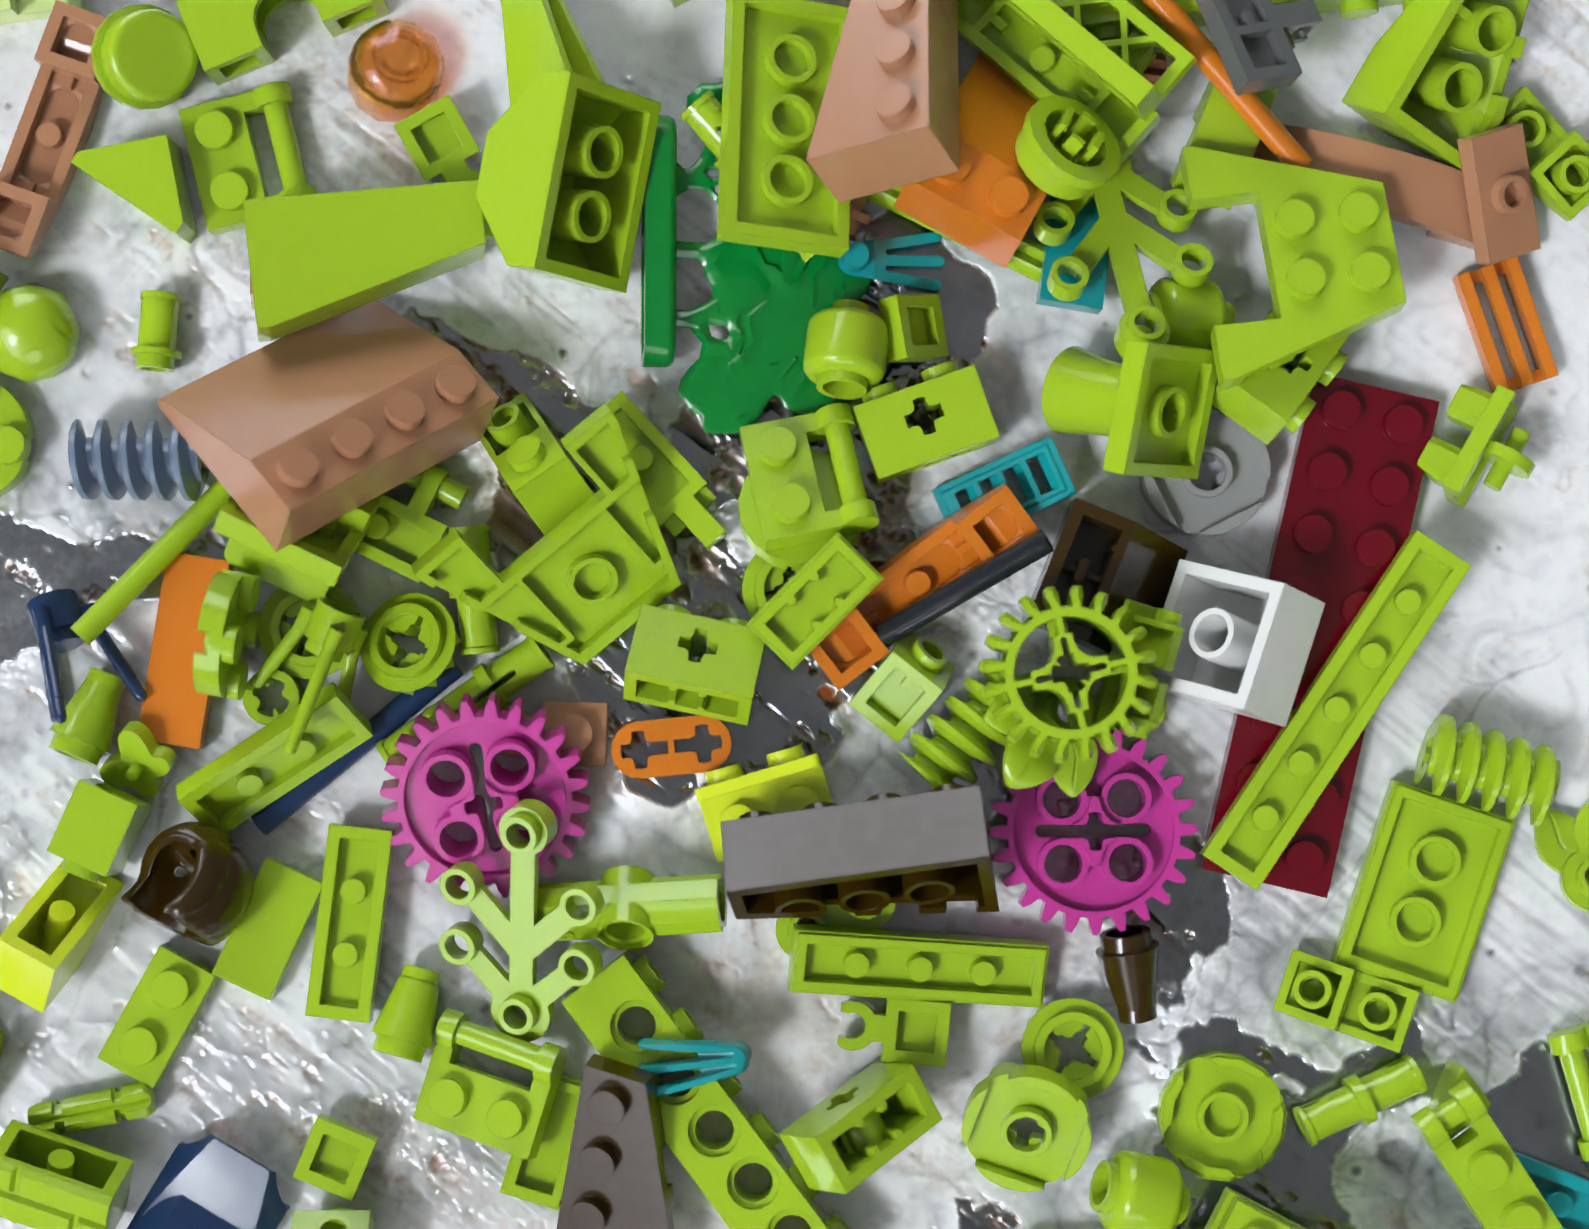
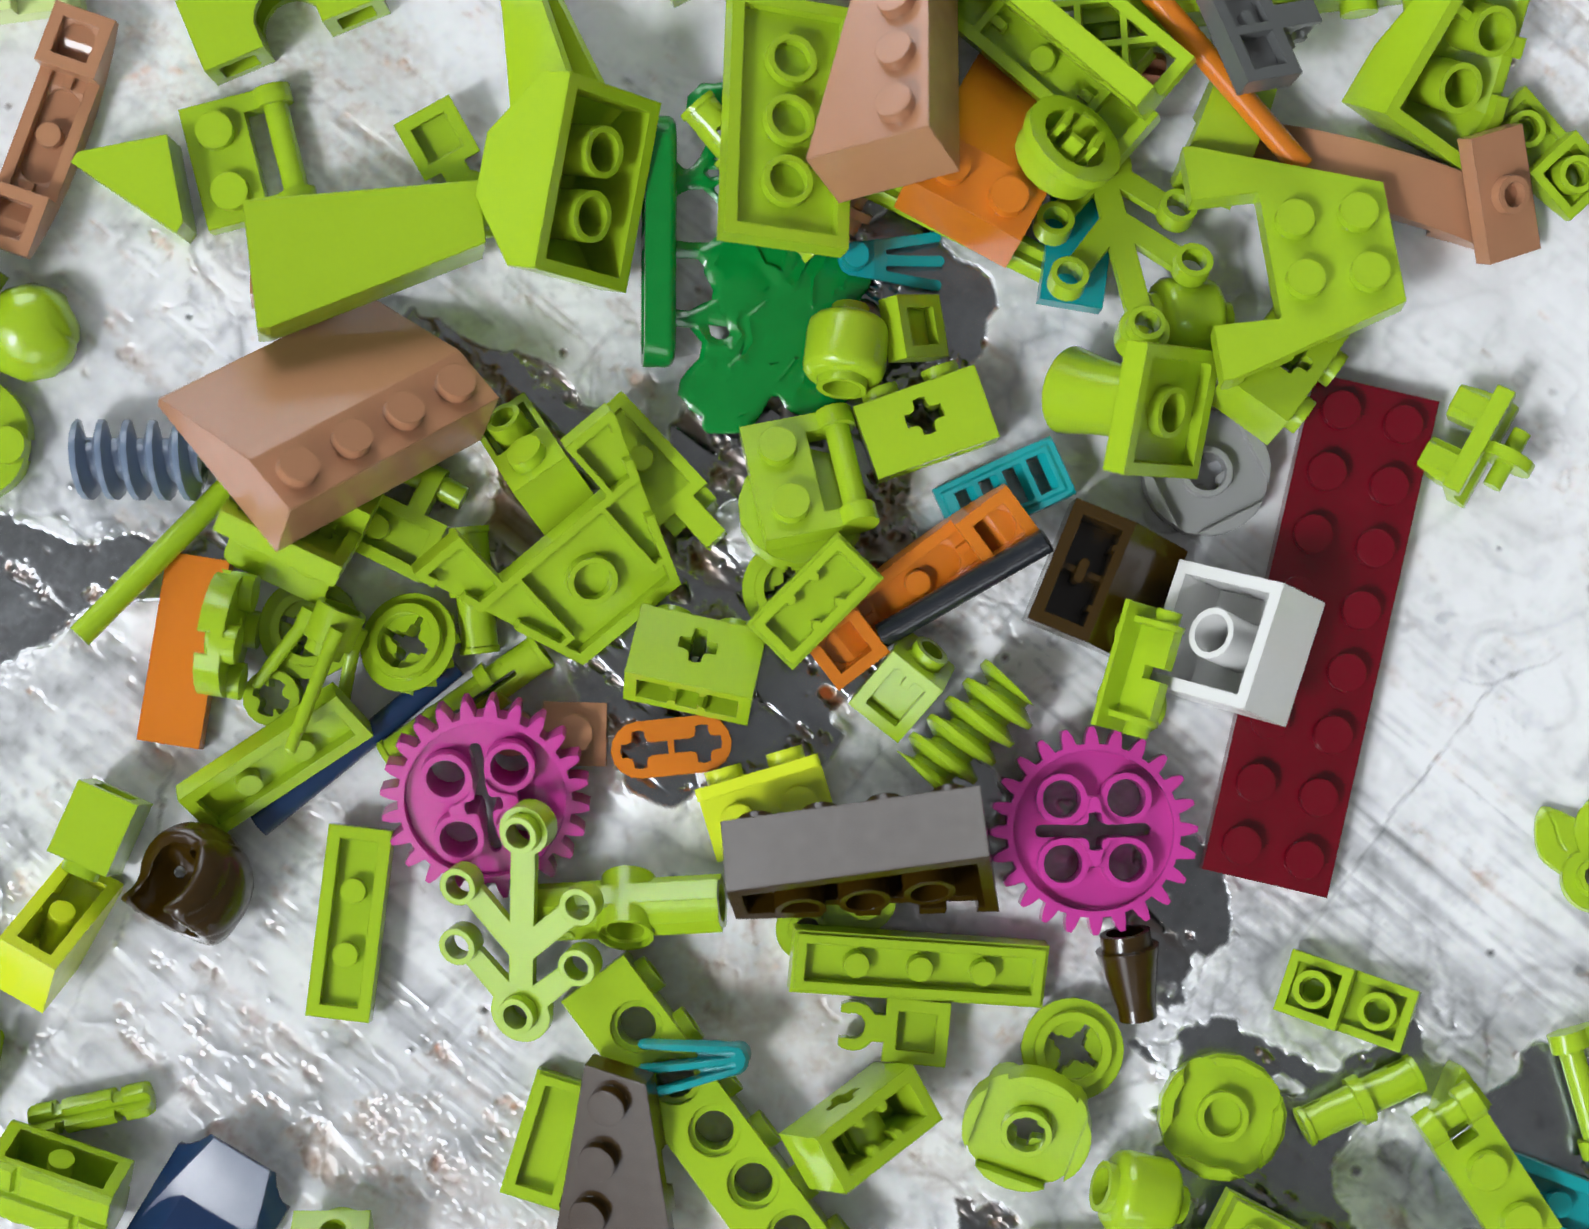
dark blue plant [26,589,147,724] -> none
lime cone [49,667,125,766] -> none
lime piece [90,4,198,110] -> none
lime plate [97,943,219,1089] -> none
lime piece [99,720,177,798] -> none
lime pin [130,290,182,373] -> none
lime tile [211,856,322,1000] -> none
lime plate [292,1113,380,1201] -> none
clear orange hair [347,19,445,123] -> none
lime cone [371,964,441,1063] -> none
lime plate [413,1008,567,1160] -> none
lime gear [978,585,1158,764] -> none
lime plate [983,676,1098,797] -> none
lime plate [1200,530,1471,891] -> none
lime tile [1330,780,1516,1004] -> none
lime piece [1414,714,1561,827] -> none
orange tile [1452,256,1559,394] -> none

